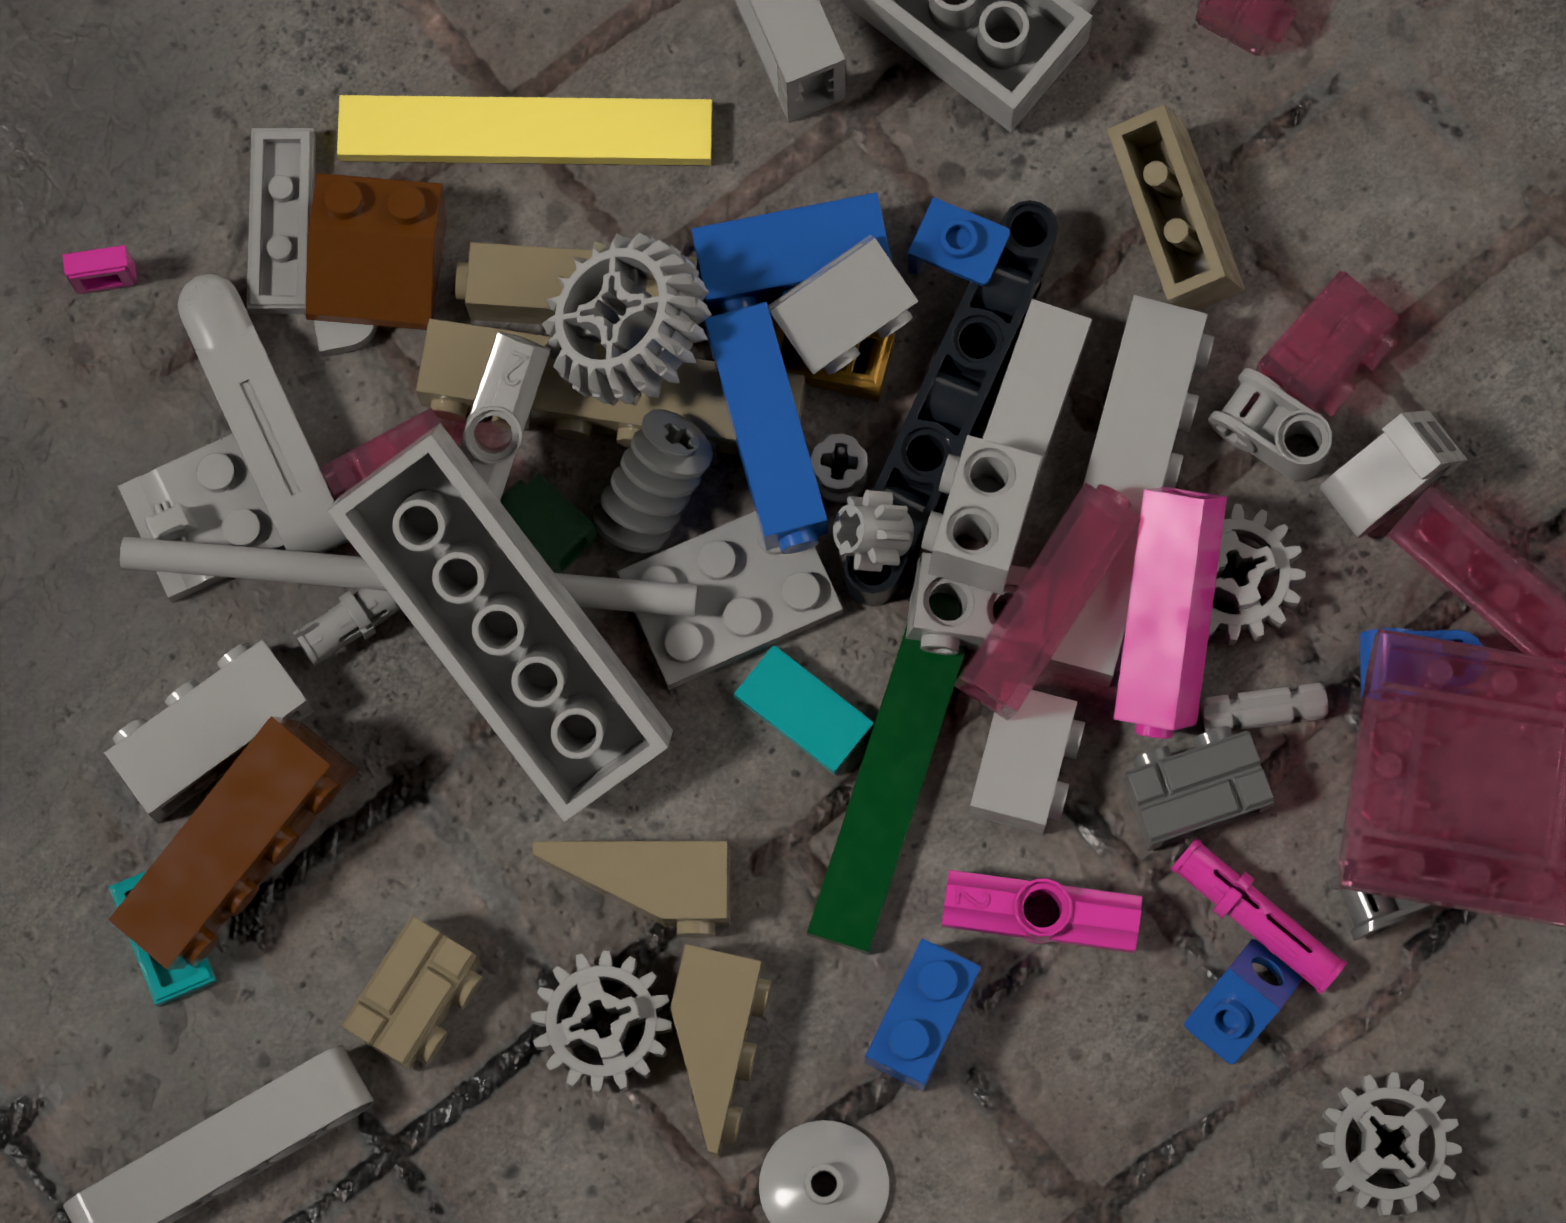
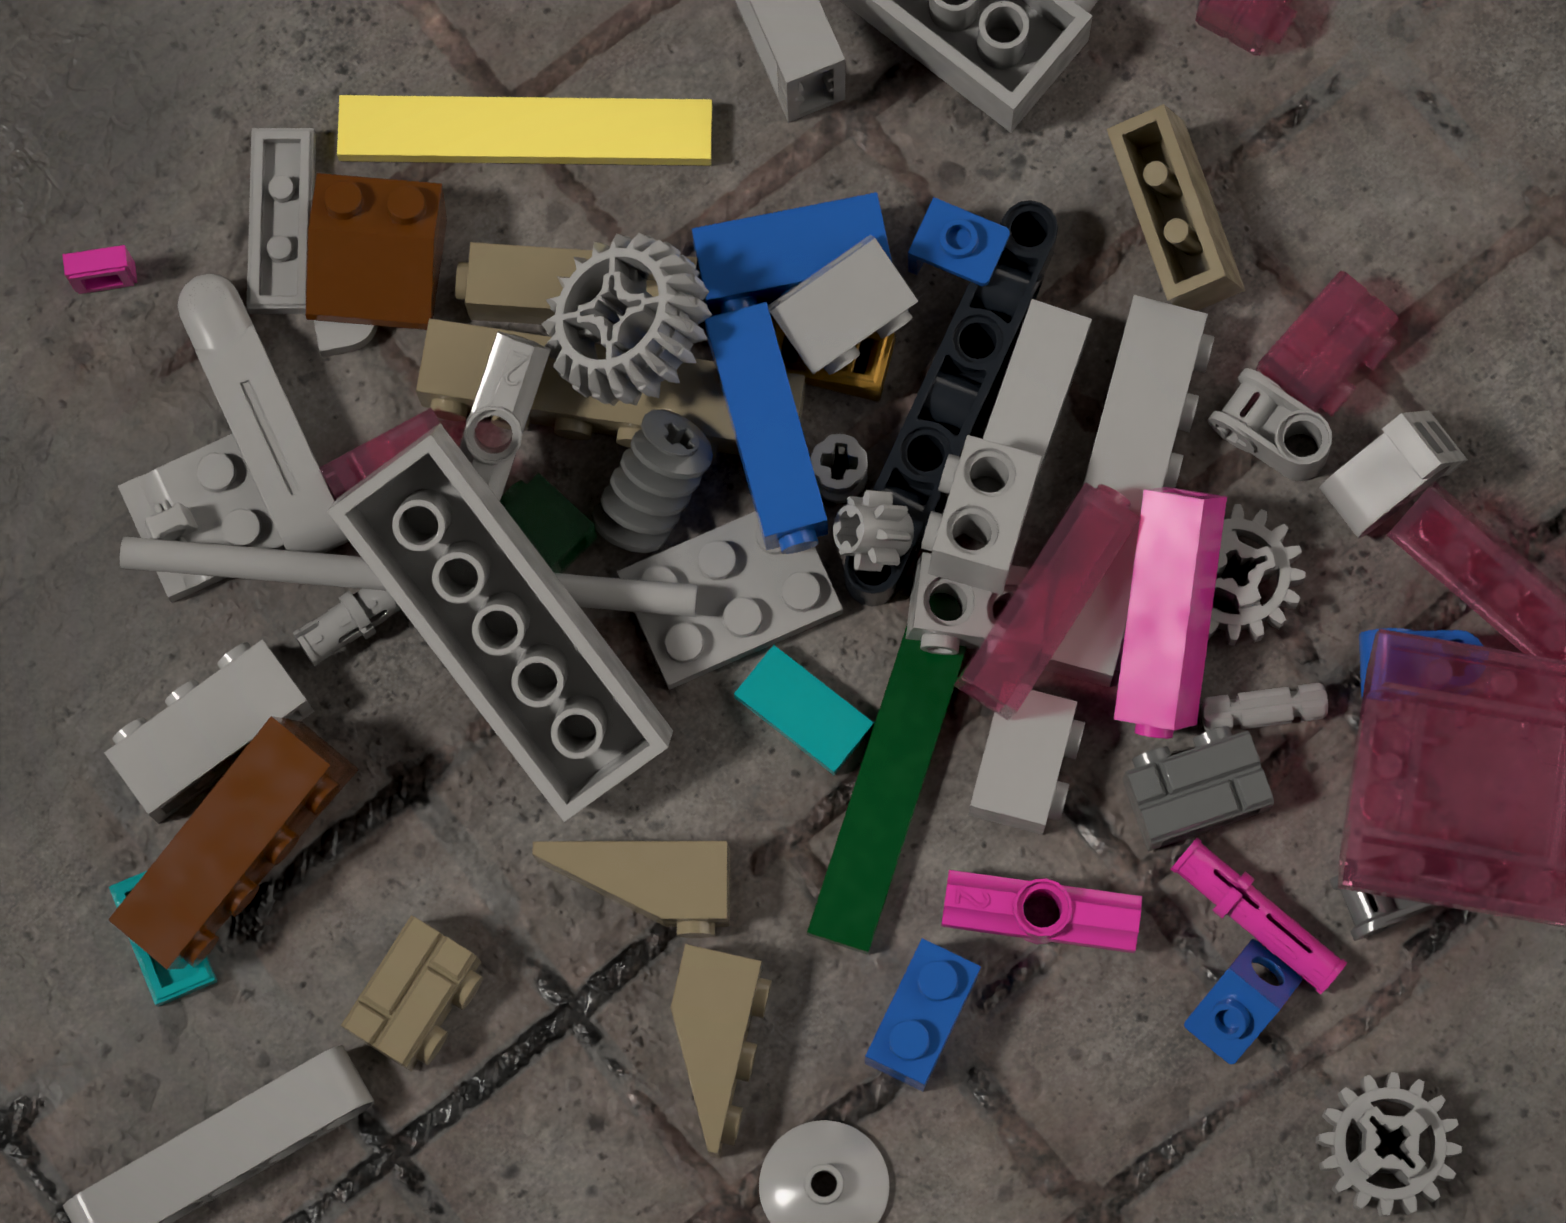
light grey gear [531,950,673,1094] -> none

